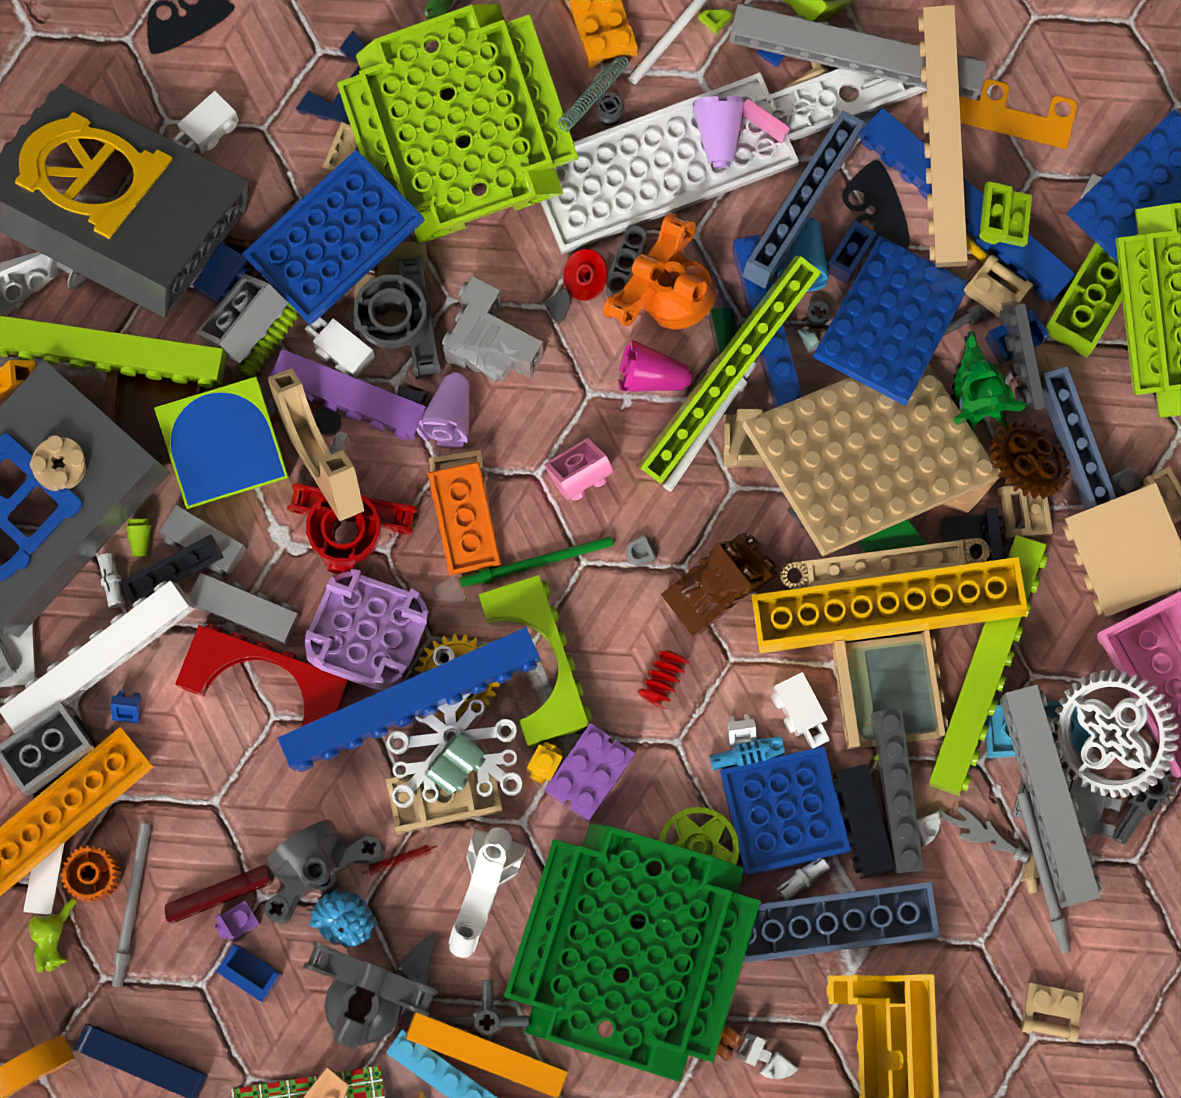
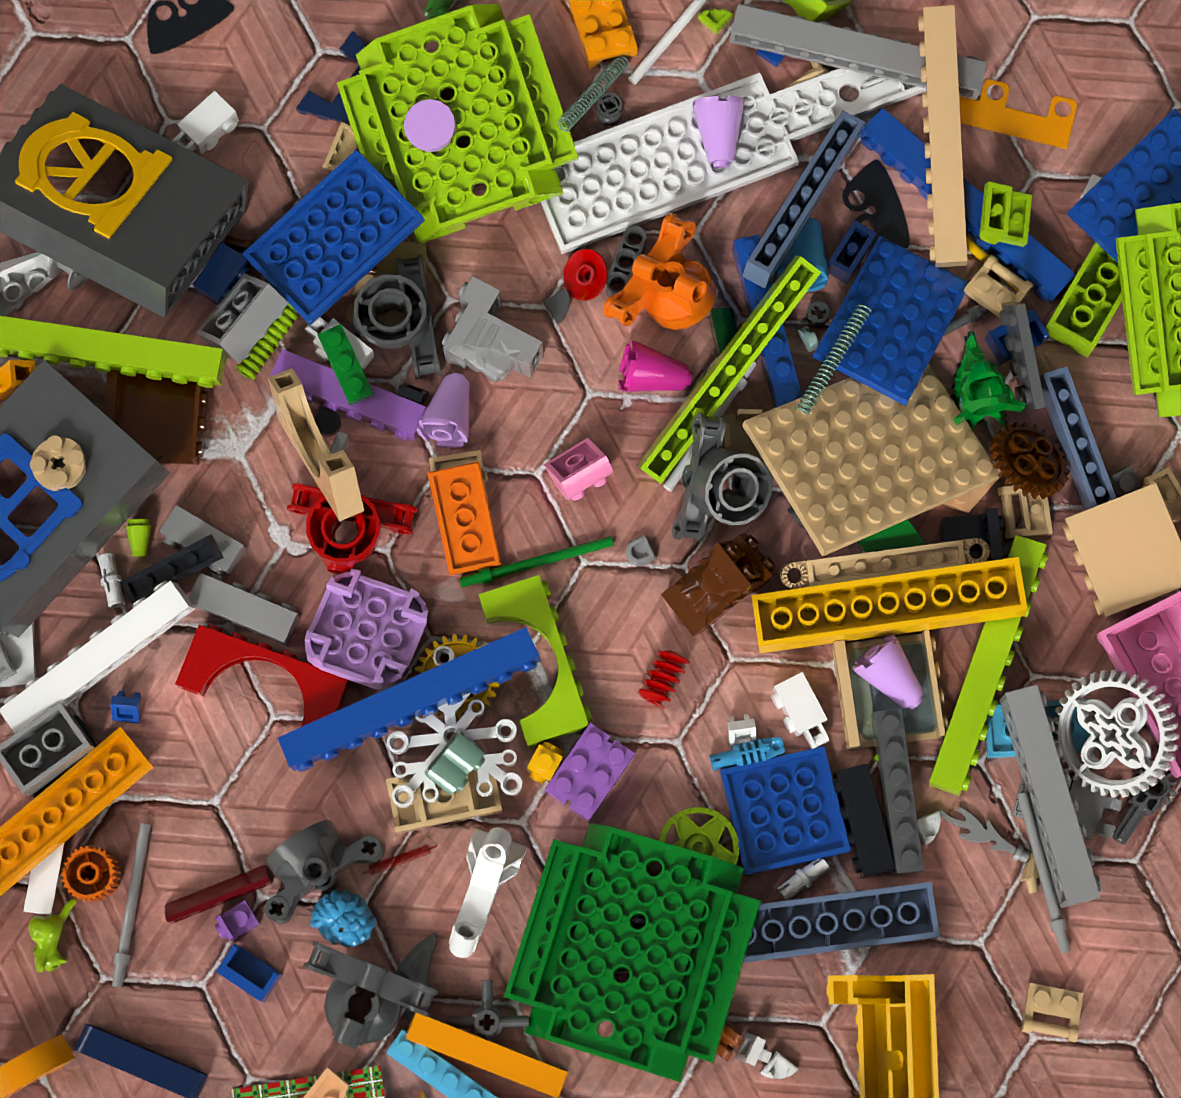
blue tile [154,377,289,509] -> none
bright pink tile [742,99,789,143] -> none
none -> green plate [317,324,374,405]
none -> lavender tile [404,99,456,152]
none -> dark grey piece [672,413,772,542]
none -> sand green piece [796,304,872,415]
none -> lavender cone [852,634,924,709]

